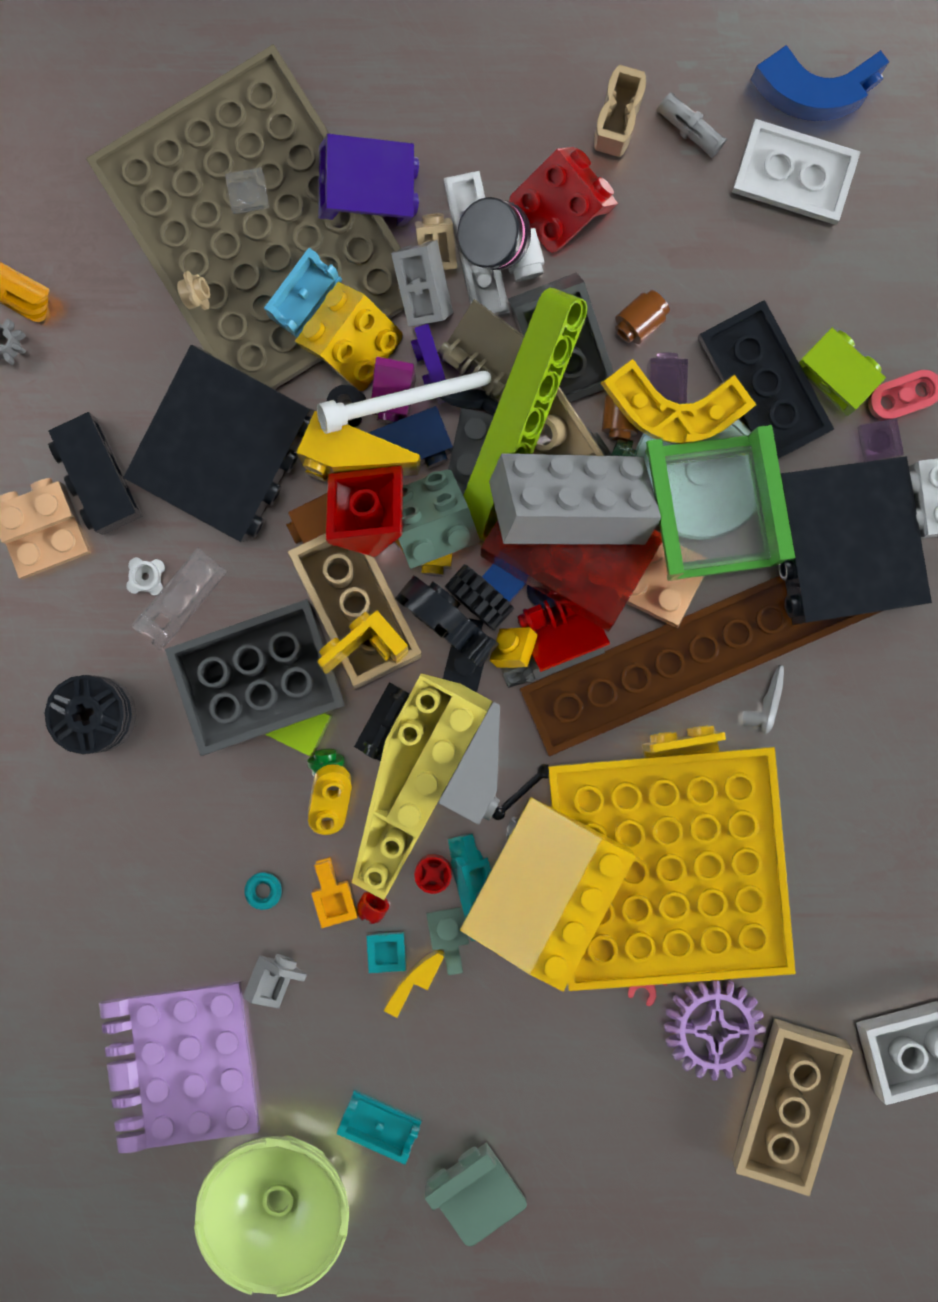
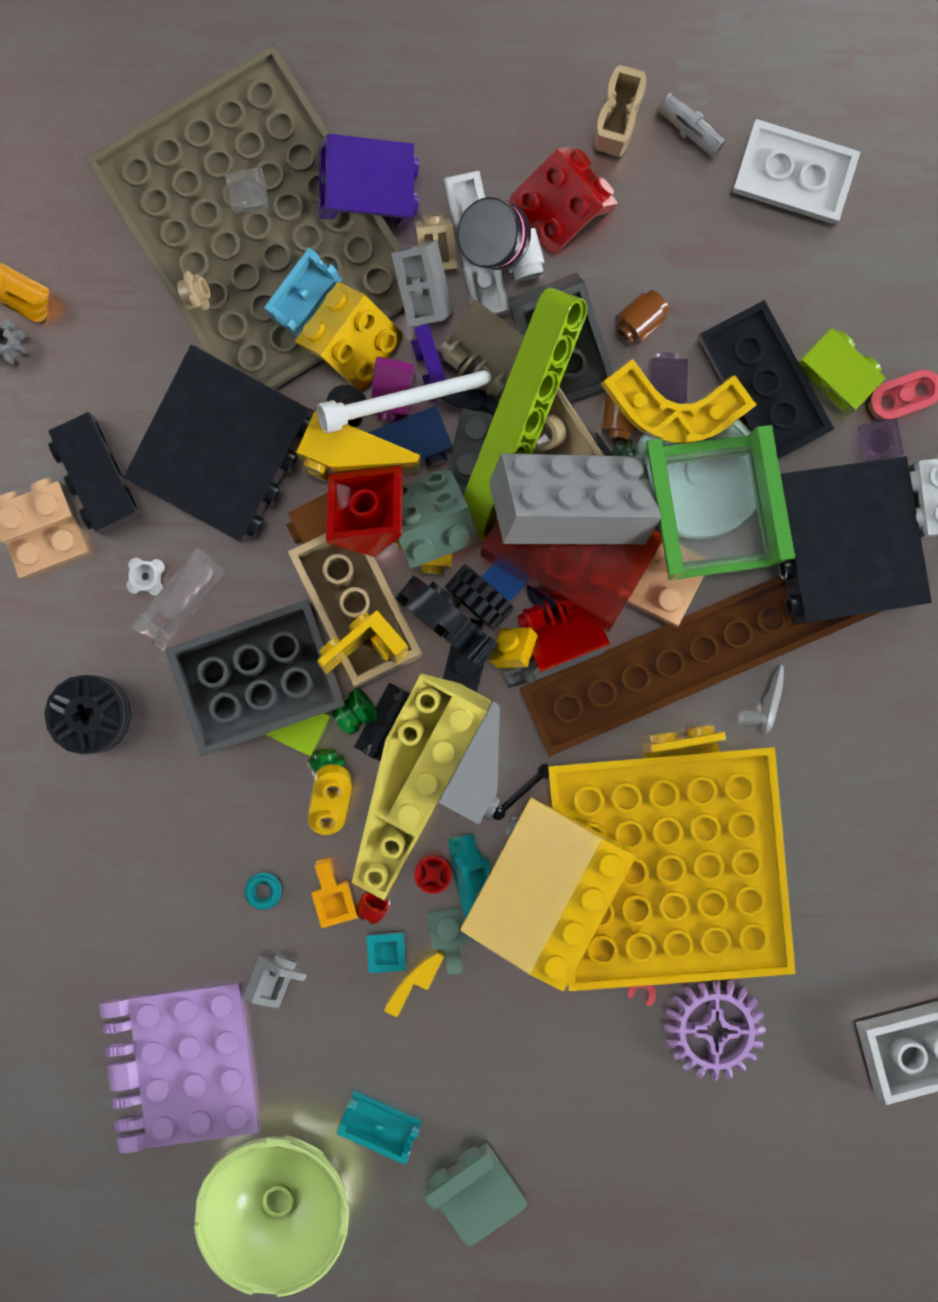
tan brick [732,1018,853,1196] -> none
blue arch [750,45,889,121] -> none
none -> green wheel [331,688,377,735]

